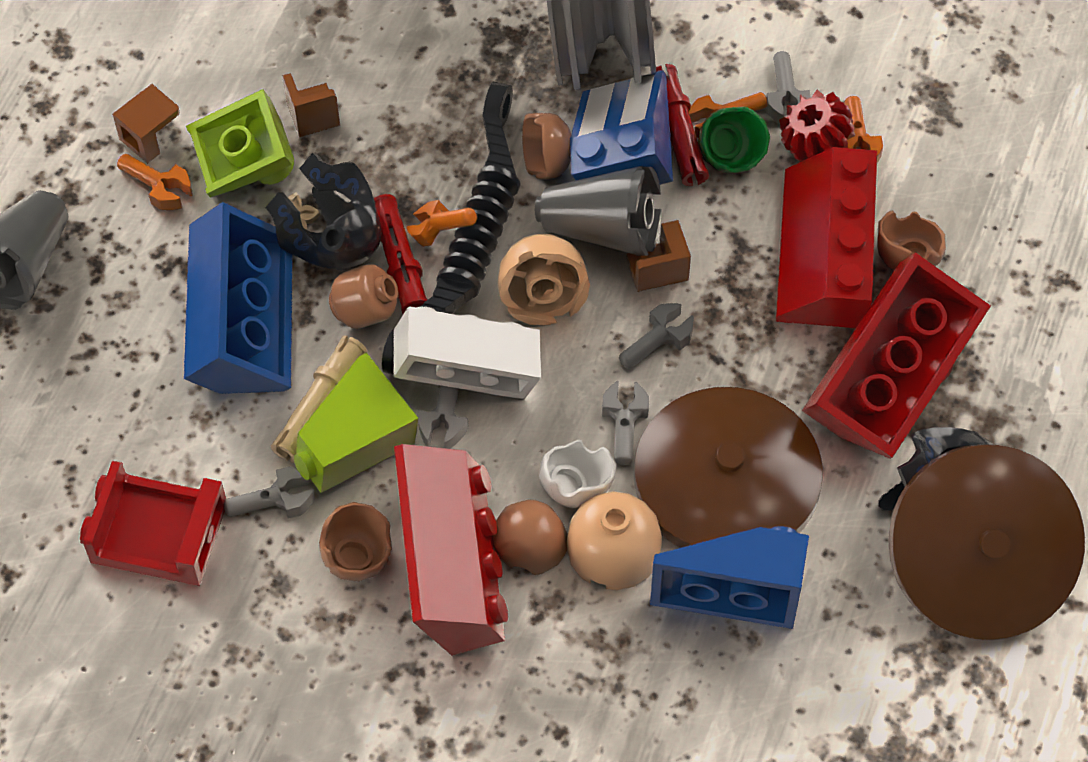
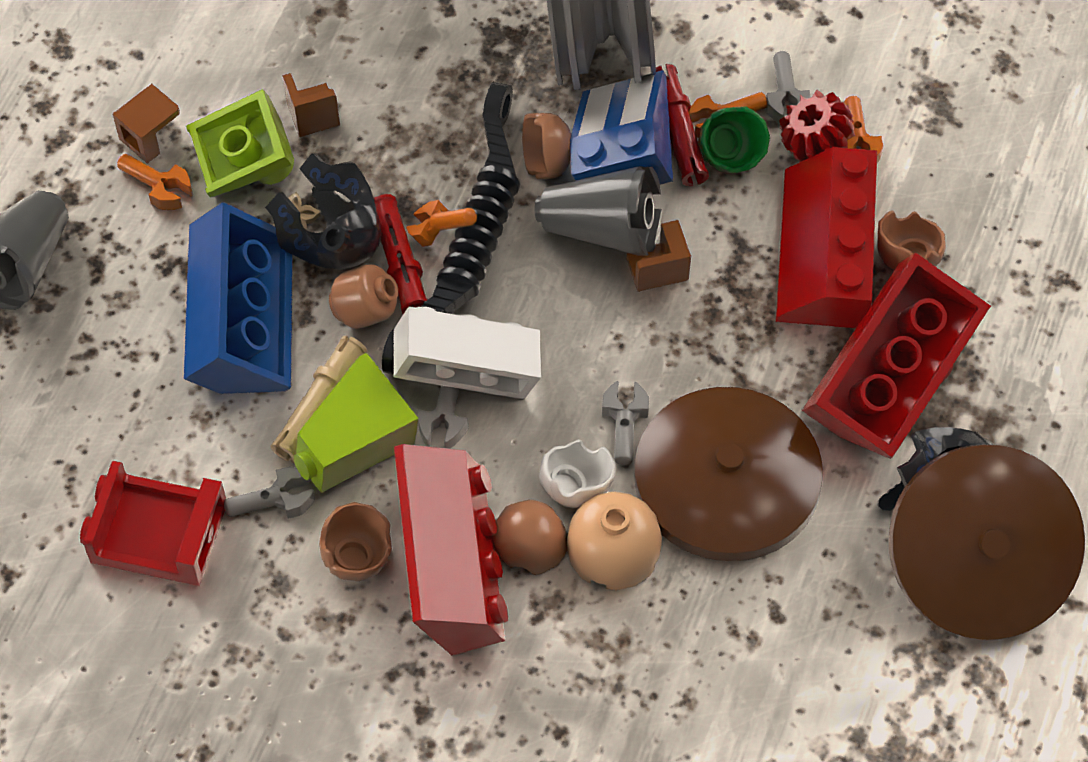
light nougat cylinder [498,234,590,325] -> none
dark grey bar [619,303,694,369] -> none
blue slope [650,526,809,629] -> none

